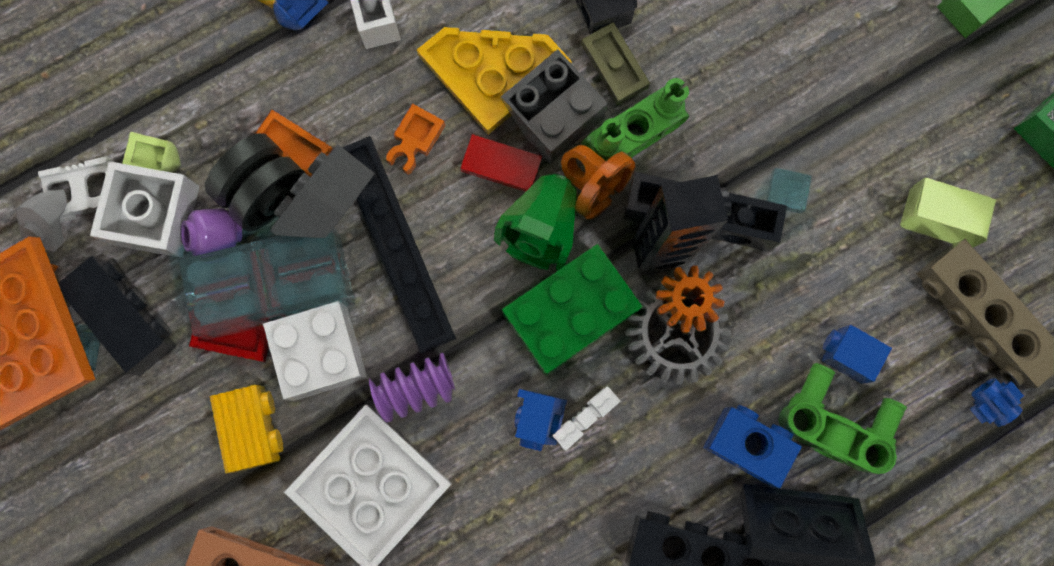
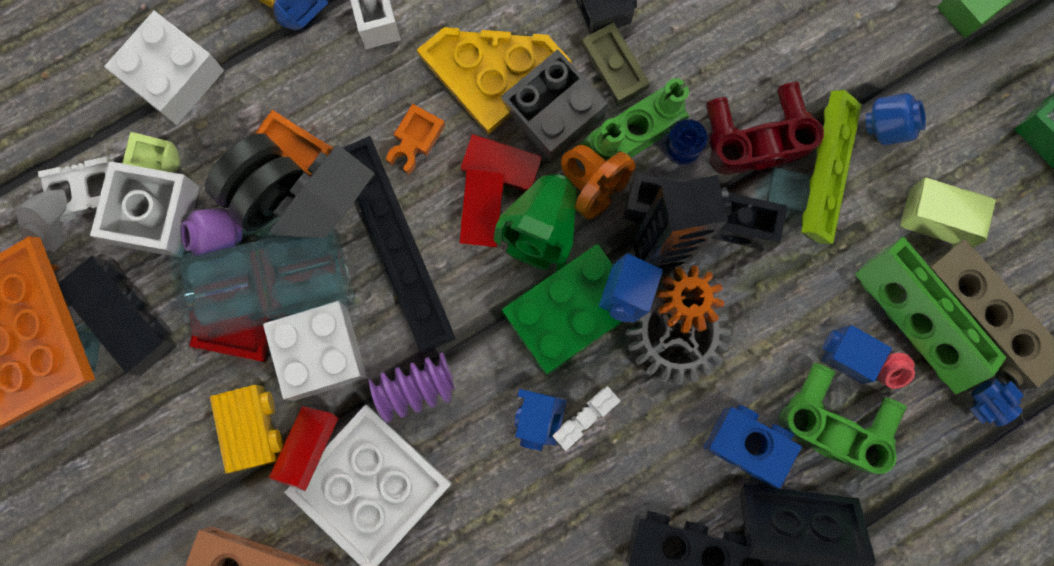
none -> white brick [104,11,224,125]
none -> red tile [269,406,338,491]
none -> red tile [459,168,505,247]
none -> blue brick [598,253,663,323]
none -> clear blue wheel [665,119,708,165]
none -> dark red piece [705,82,824,175]
none -> lime plate [801,90,862,244]
none -> bright green brick [855,236,1006,395]
none -> blue head [865,93,926,145]
none -> coral plate [877,353,915,389]

